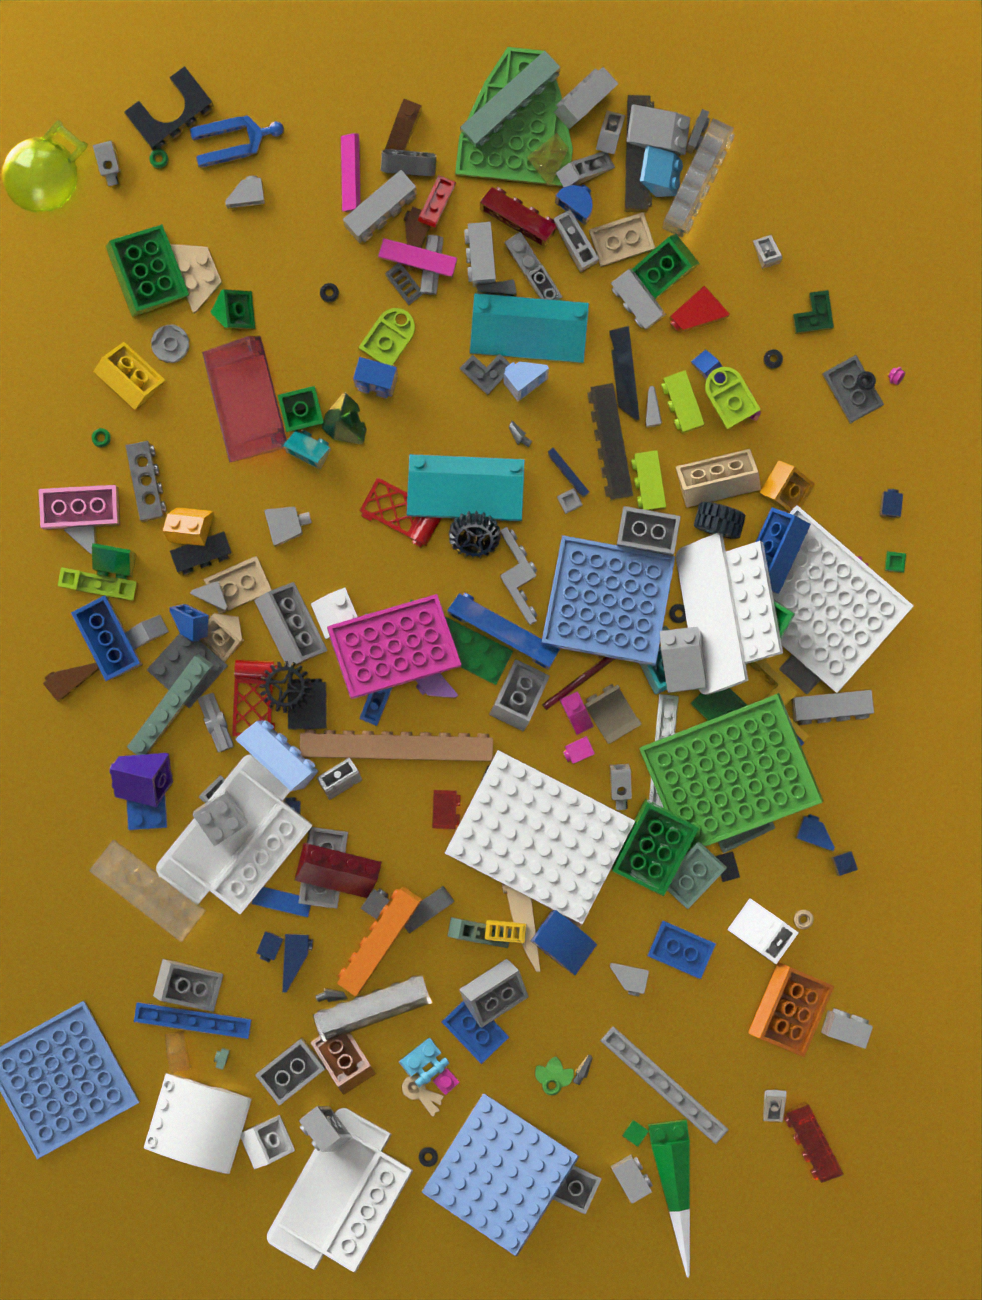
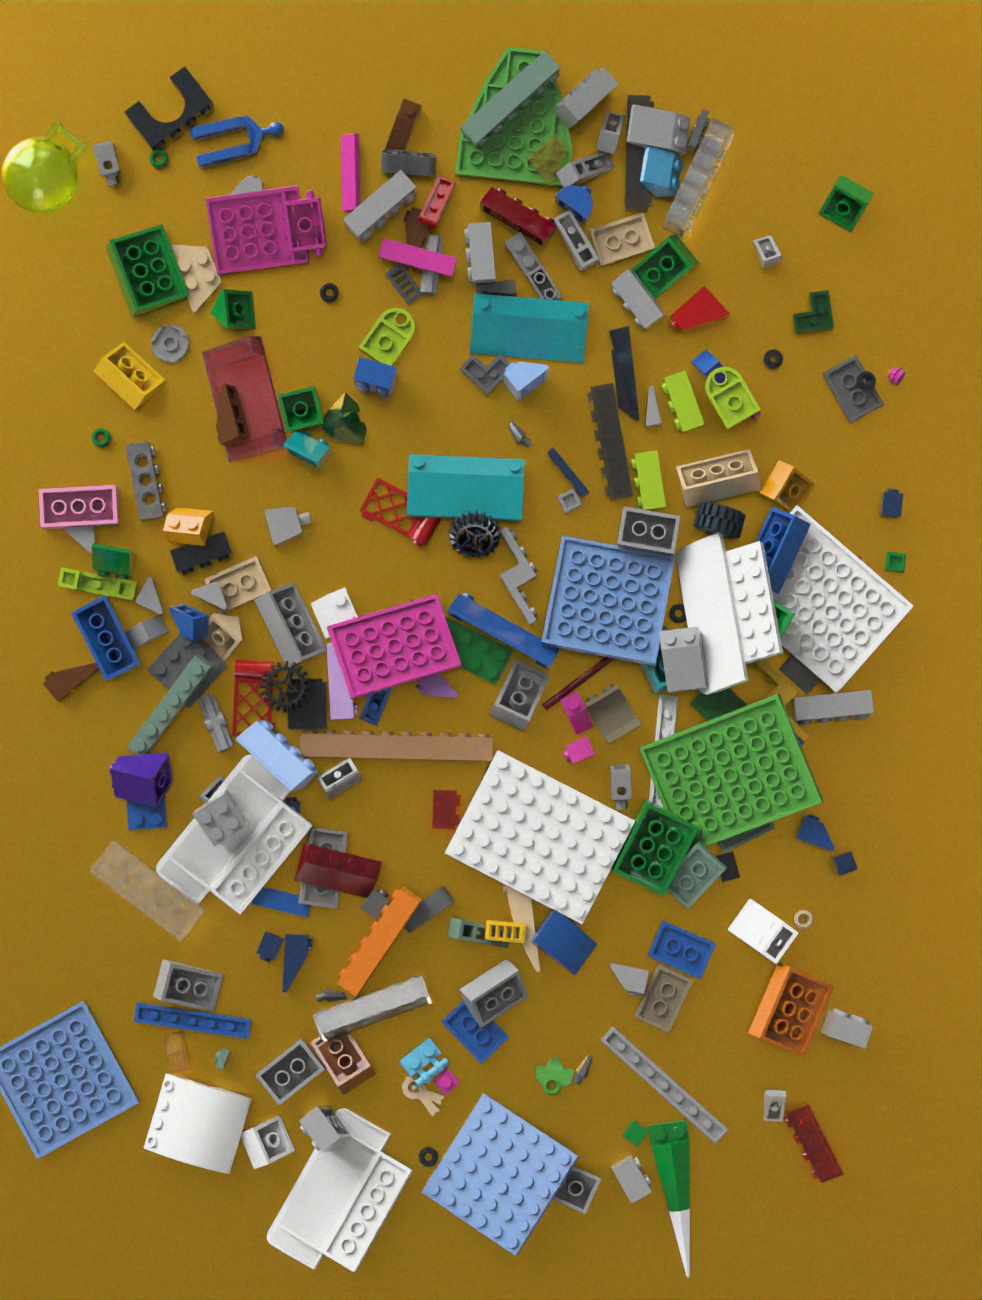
none -> light grey slope [135,577,165,615]
none -> dark pink plate [206,185,327,274]
none -> reddish brown slope [216,383,250,448]
none -> lavender brick [327,643,358,720]
none -> dark tan plate [634,964,693,1033]
none -> green slope [819,174,874,232]

